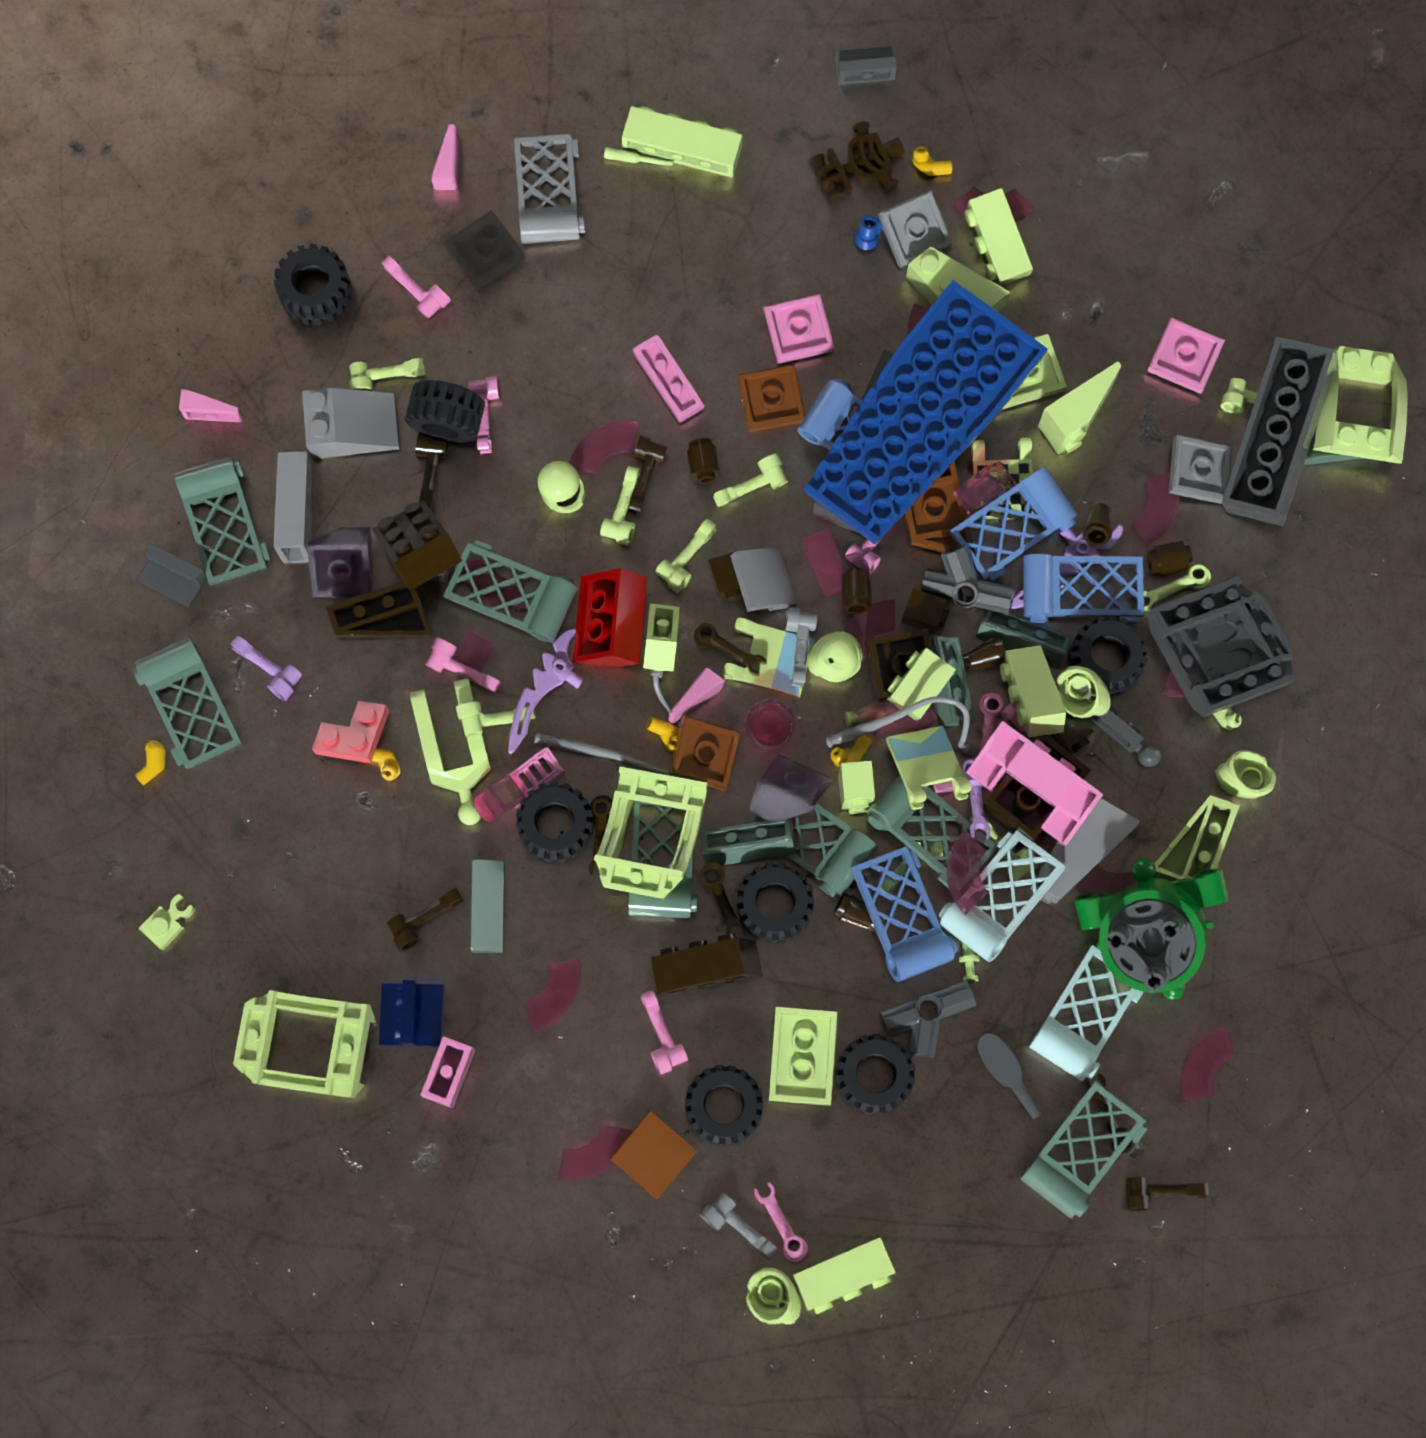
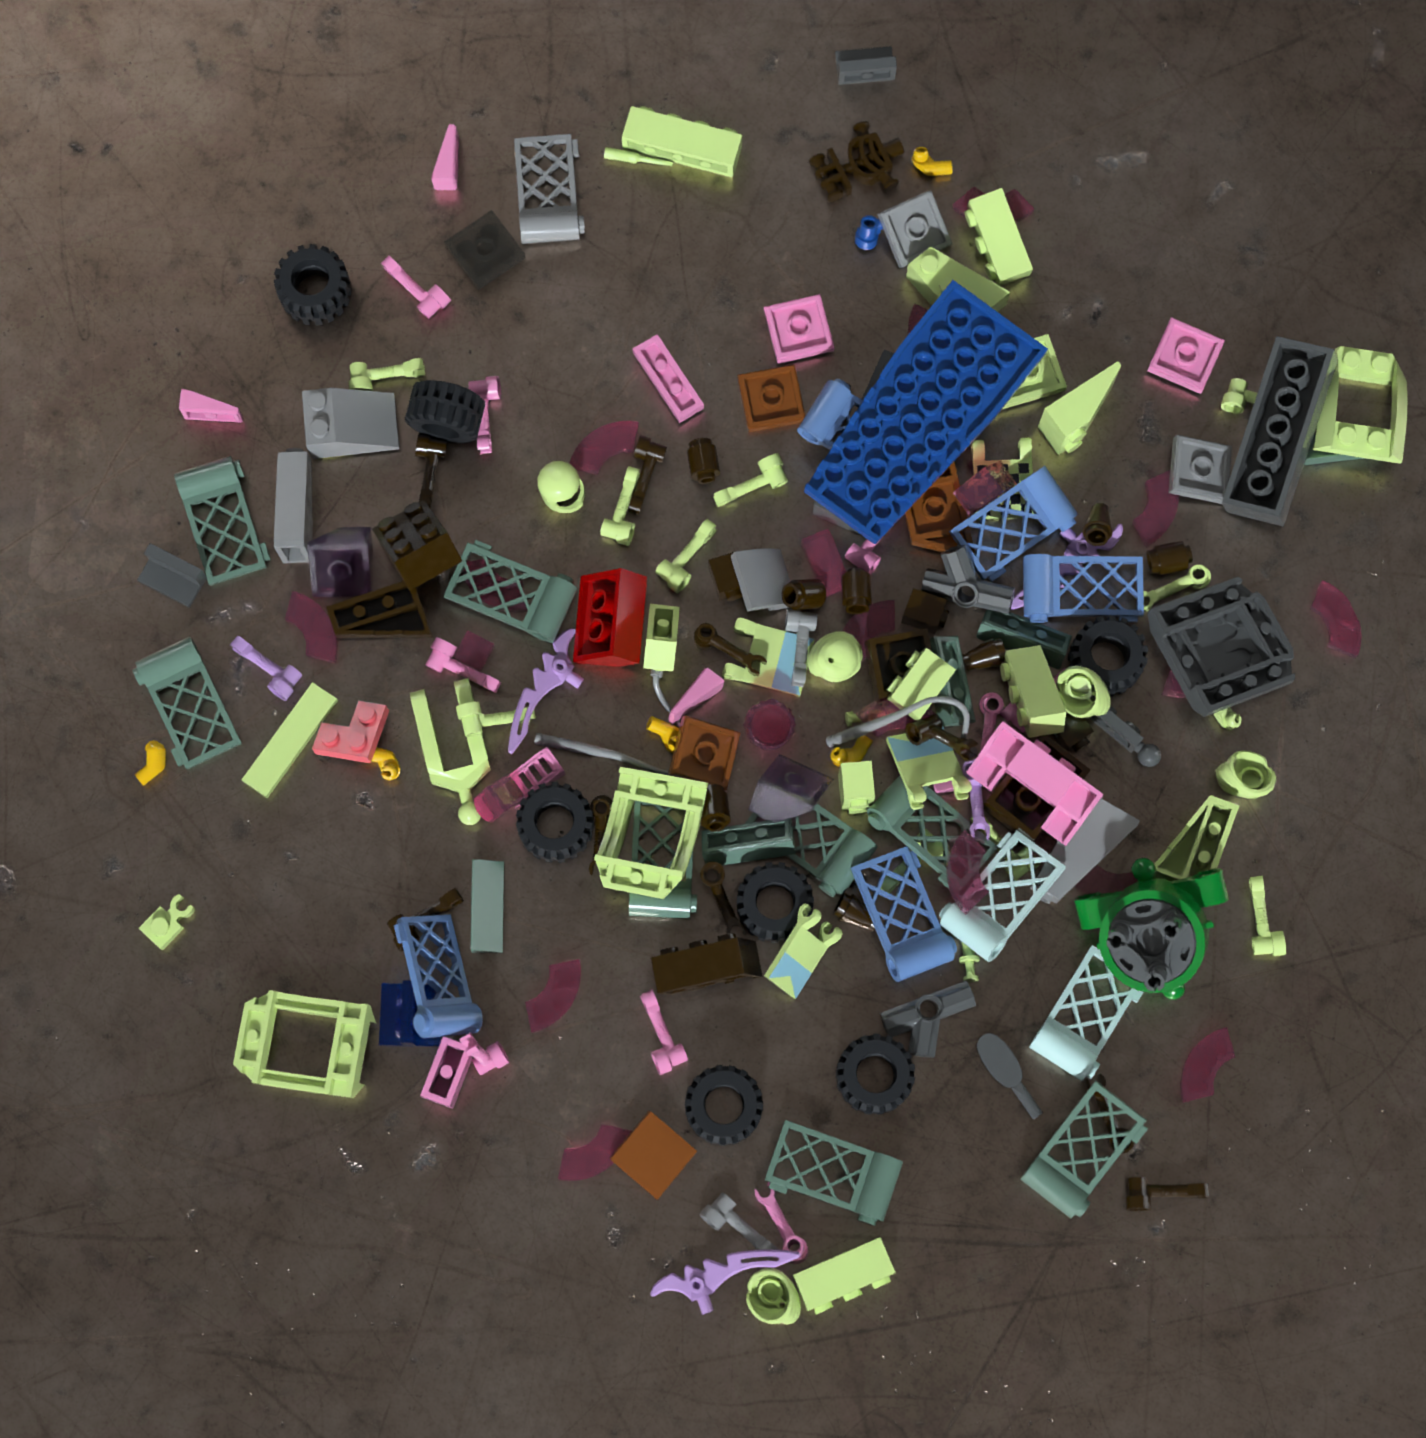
yellowish green plate [769,1007,837,1106] -> none
none -> yellowish green tile [242,682,338,799]
none -> clear pink tile [285,591,338,663]
none -> medium blue piece [394,914,483,1038]
none -> bright pink brick [459,1033,510,1075]
none -> lavender piece [651,1250,801,1315]
none -> dark brown brick [700,784,731,831]
none -> yellowish green flag [764,904,842,999]
none -> sand green piece [765,1120,903,1226]
none -> dark brown brick [782,579,826,610]
none -> dark brown brick [905,715,978,762]
none -> yellowish green brick [1249,876,1286,956]
none -> clear pink tile [1310,580,1361,658]

